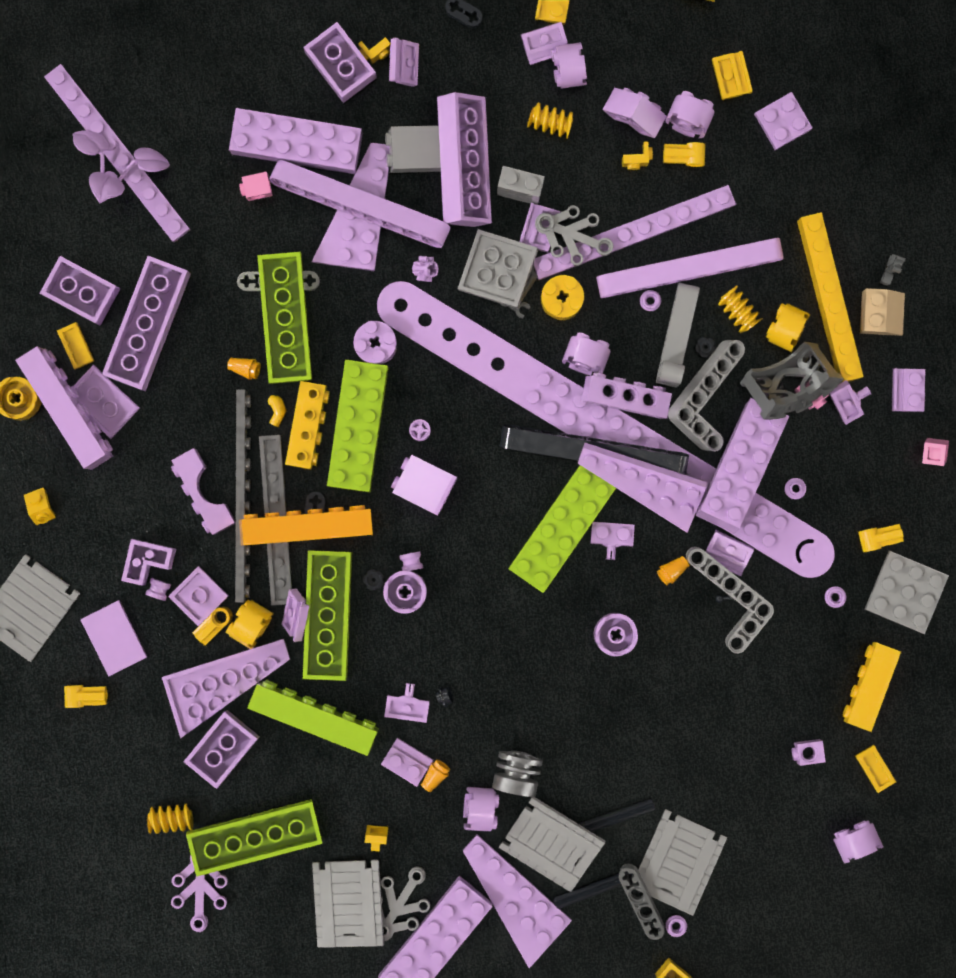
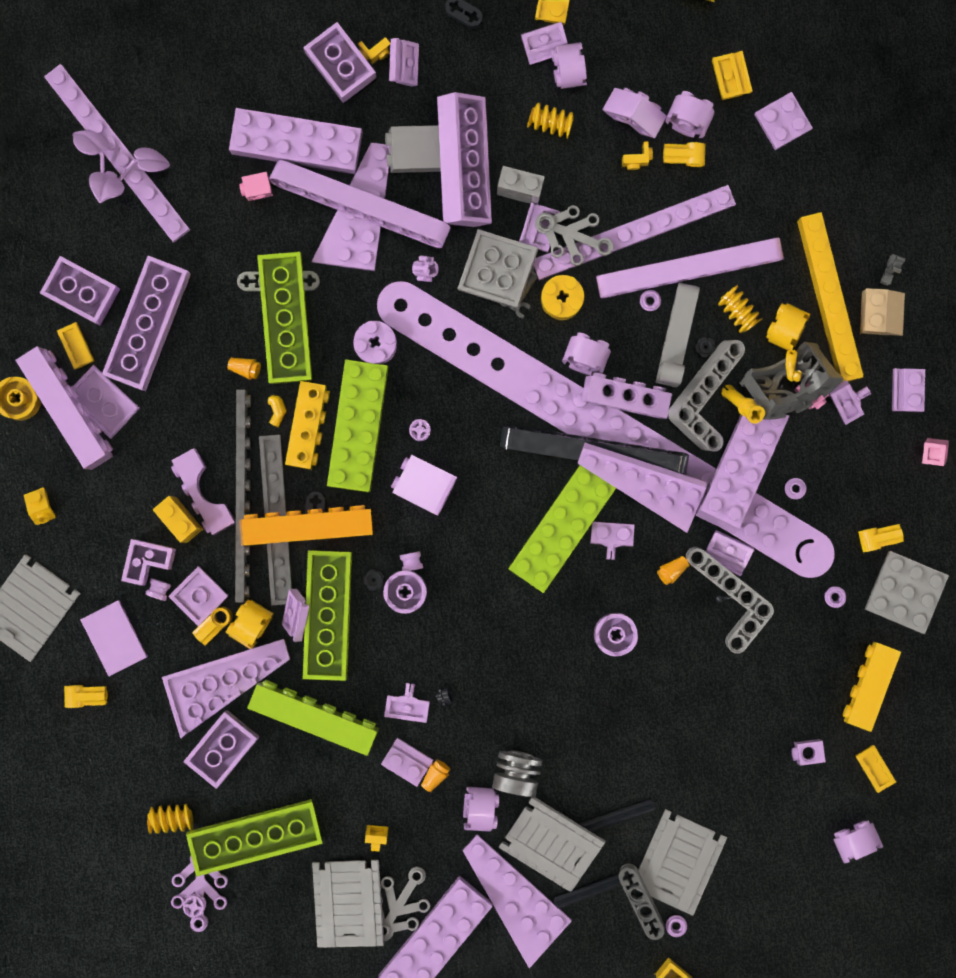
none -> yellow brick [153,496,203,543]
none -> lavender wheel [183,894,206,918]
none -> yellow pin [721,384,765,424]
none -> yellow arm [785,350,802,382]

